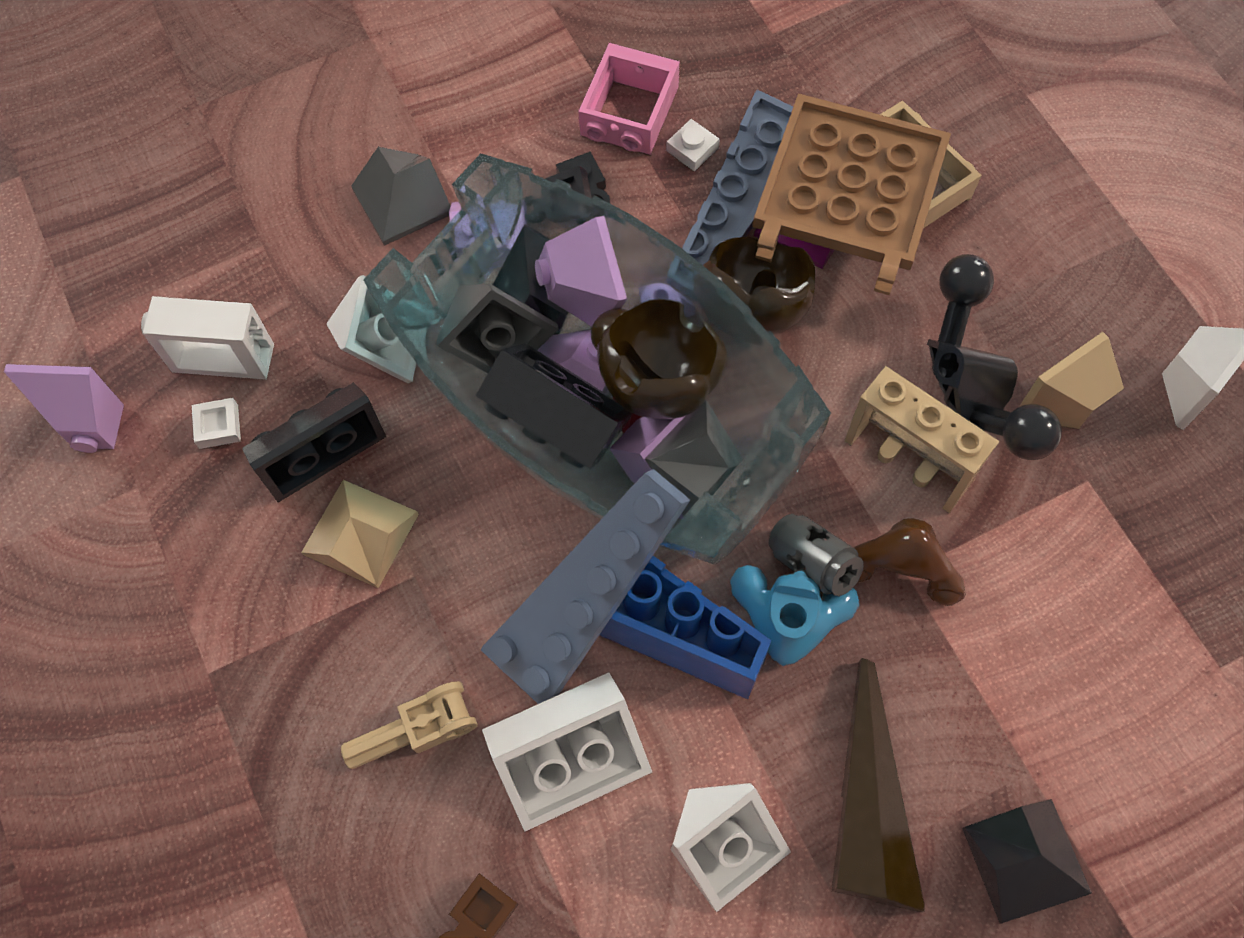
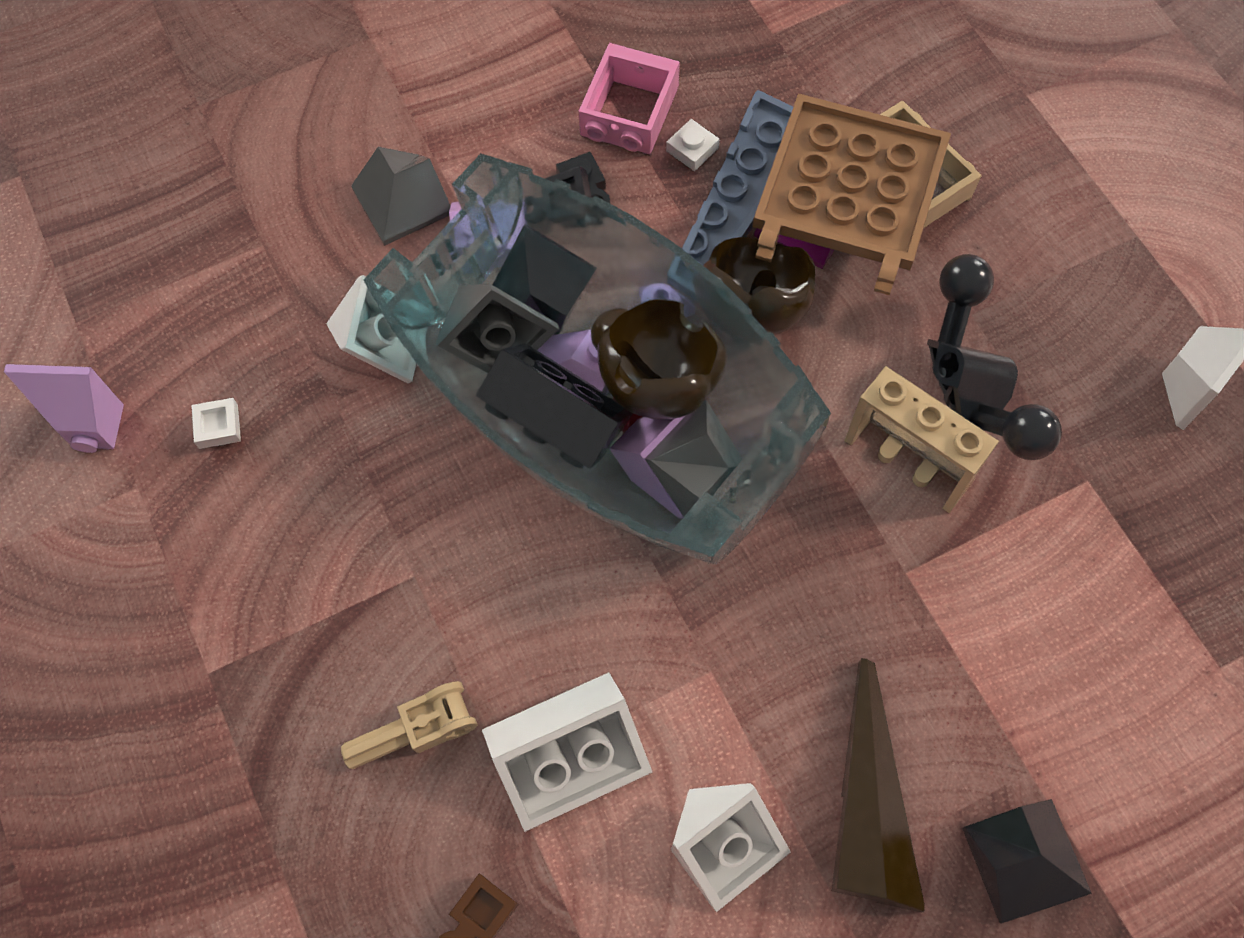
white window [141,296,274,380] -> none
black slope [242,382,386,503] -> none
tan slope [301,480,419,588] -> none
sand blue wing [481,469,690,704] -> none
lavender slope [535,216,627,327] -> none
blue wedge [600,556,772,699] -> none
dark azure head [730,565,859,666] -> none
dark grey piece [769,514,863,596] -> none
reddish brown head [853,518,966,606] -> none
tan slope [1019,332,1124,429] -> none

